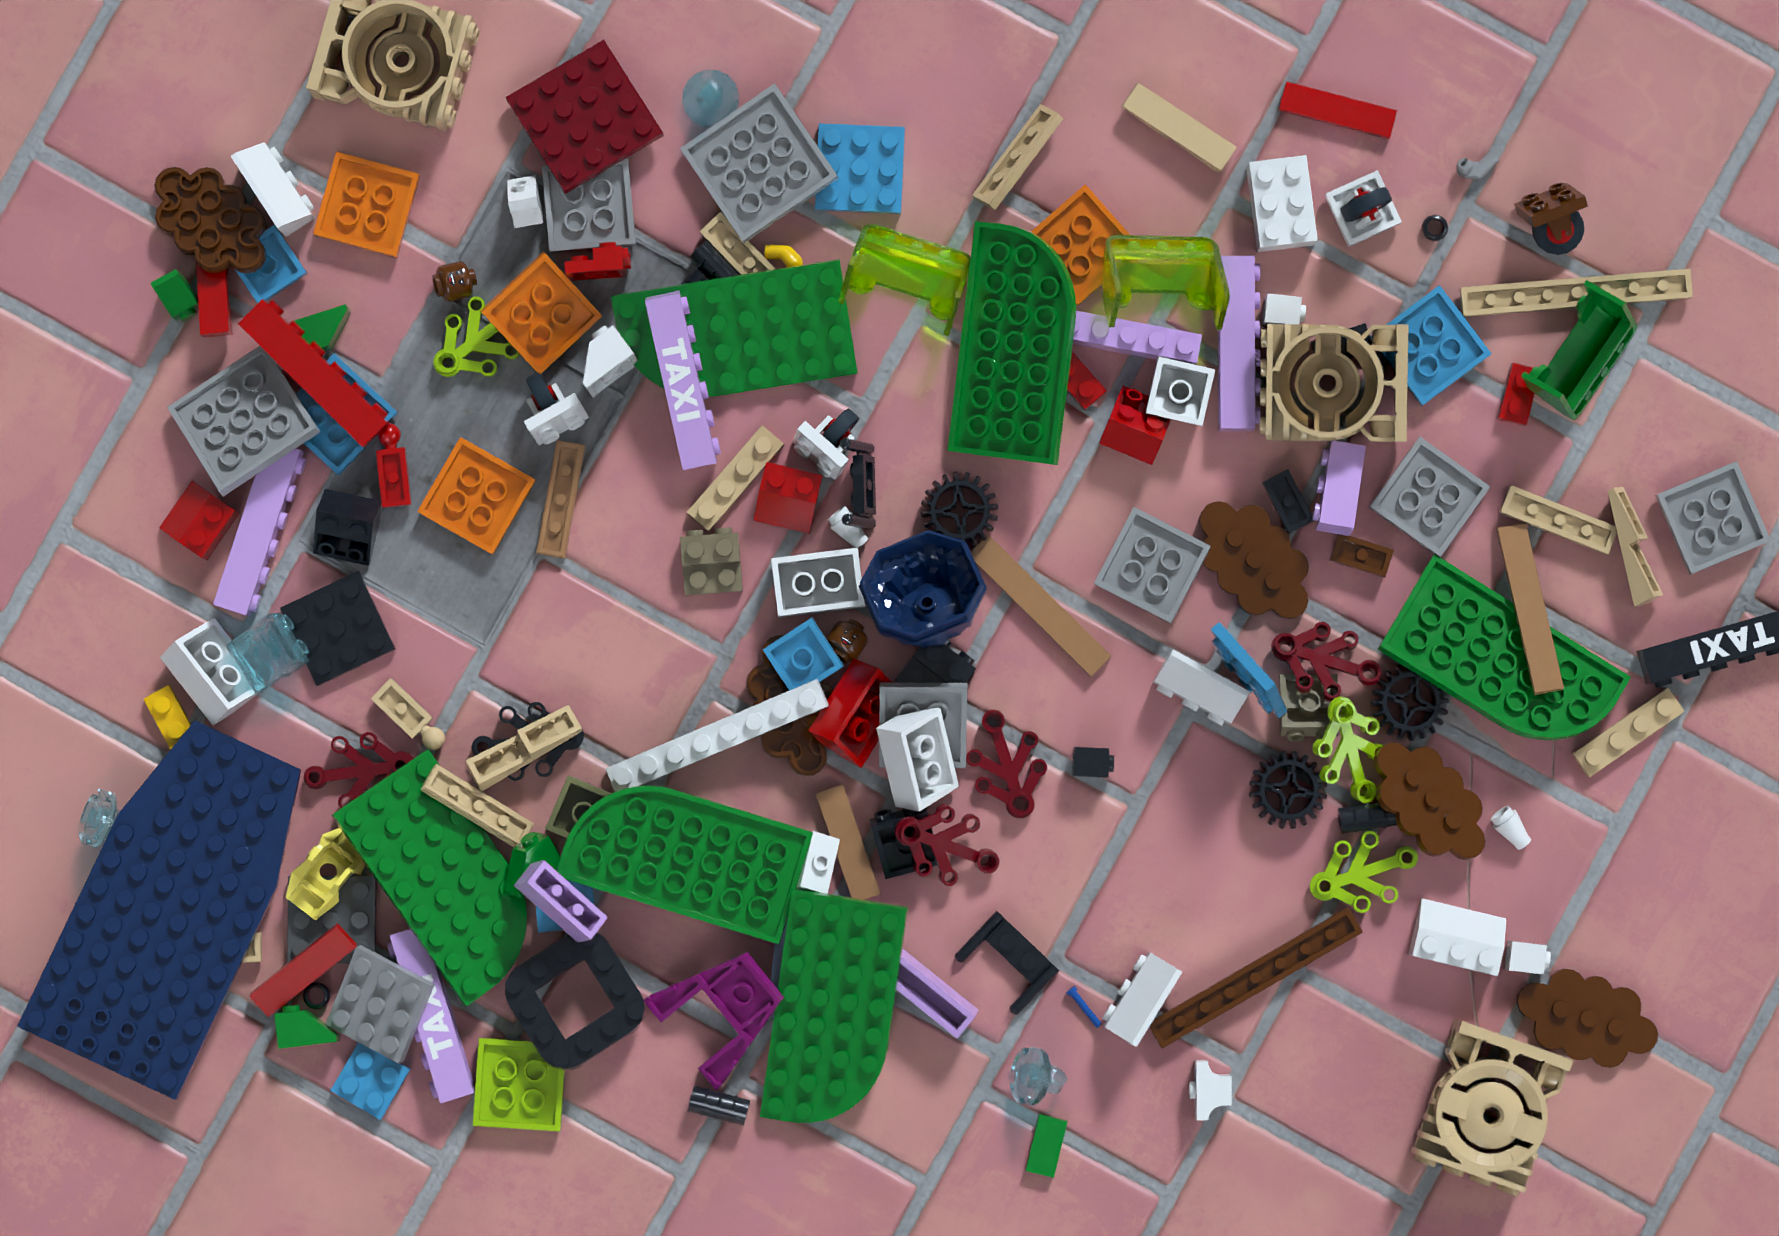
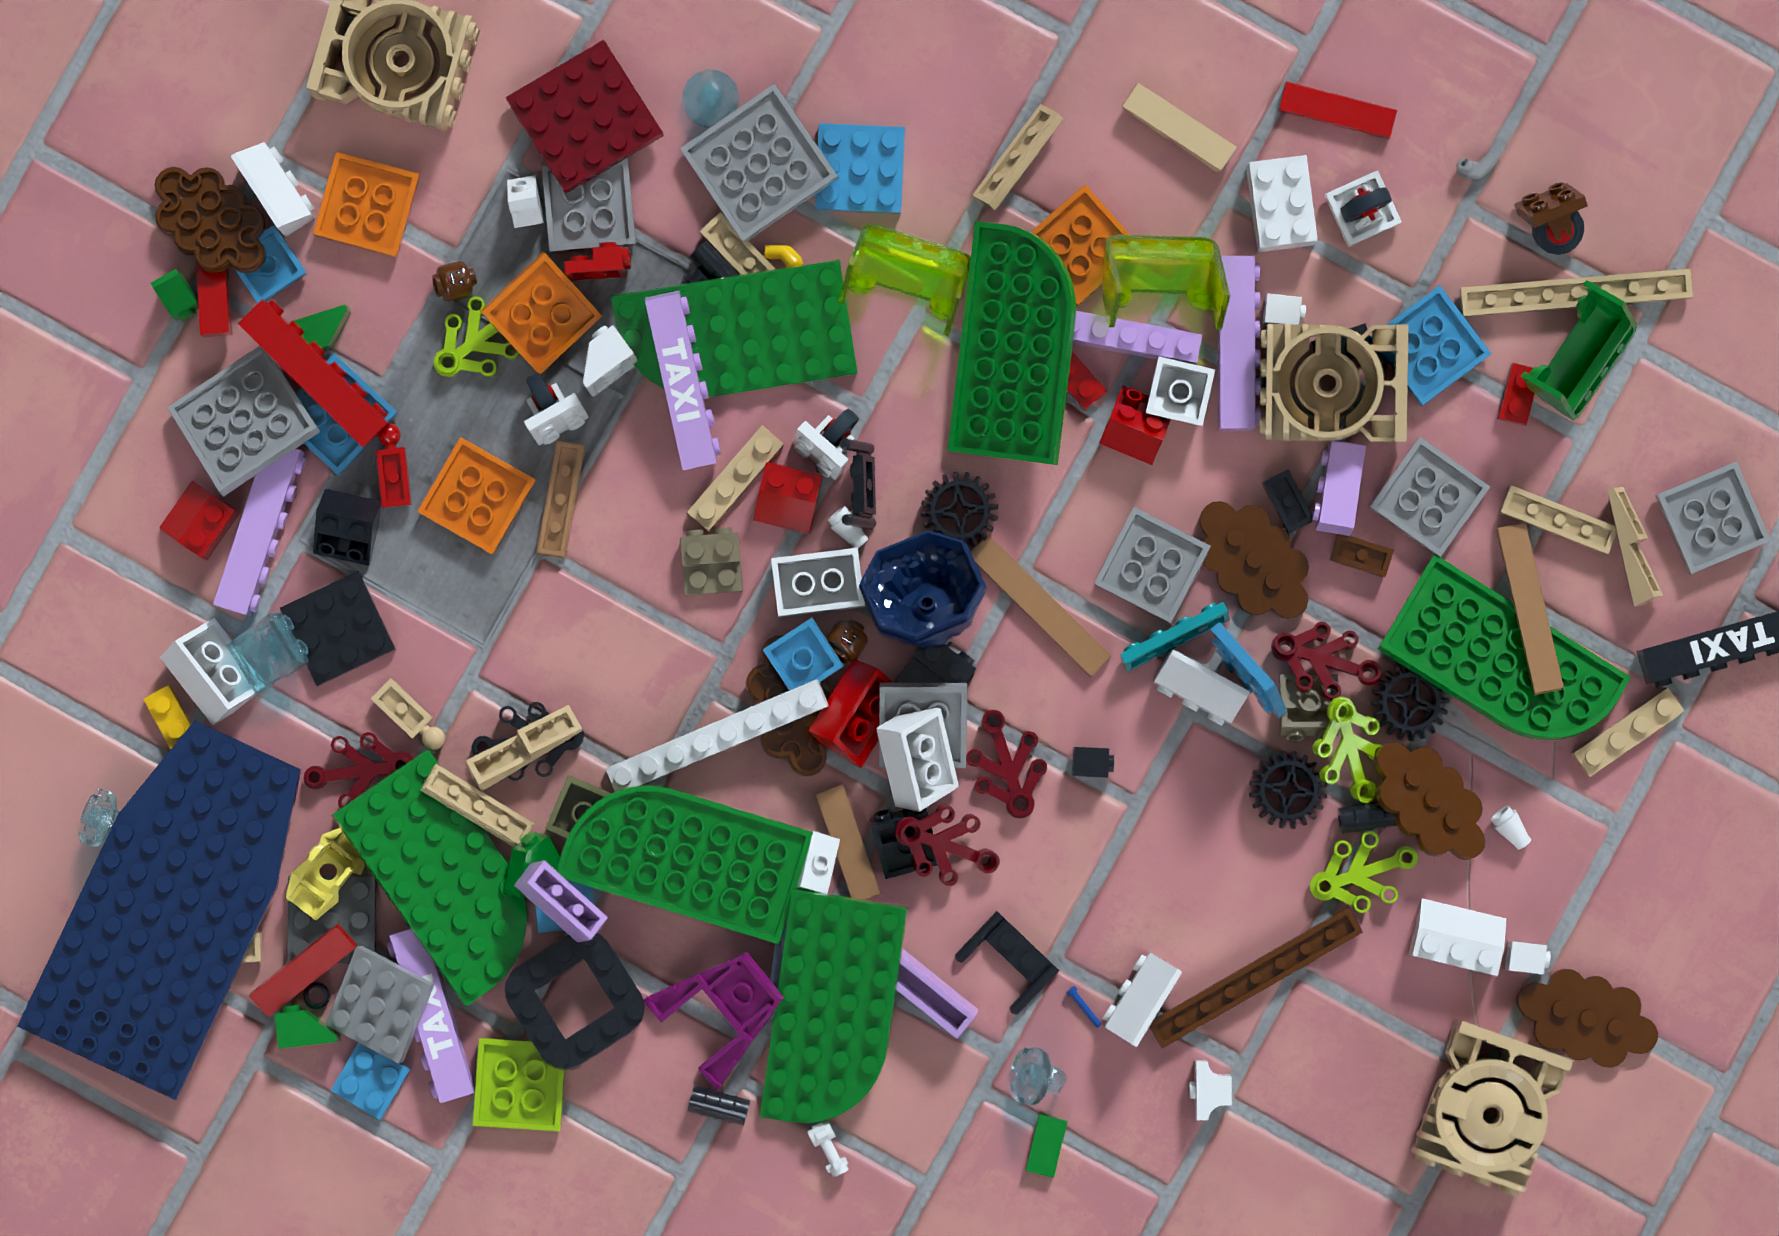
black piece [1422,215,1448,241] -> none
none -> white bar [807,1121,849,1177]
none -> teal plate [1120,602,1230,672]

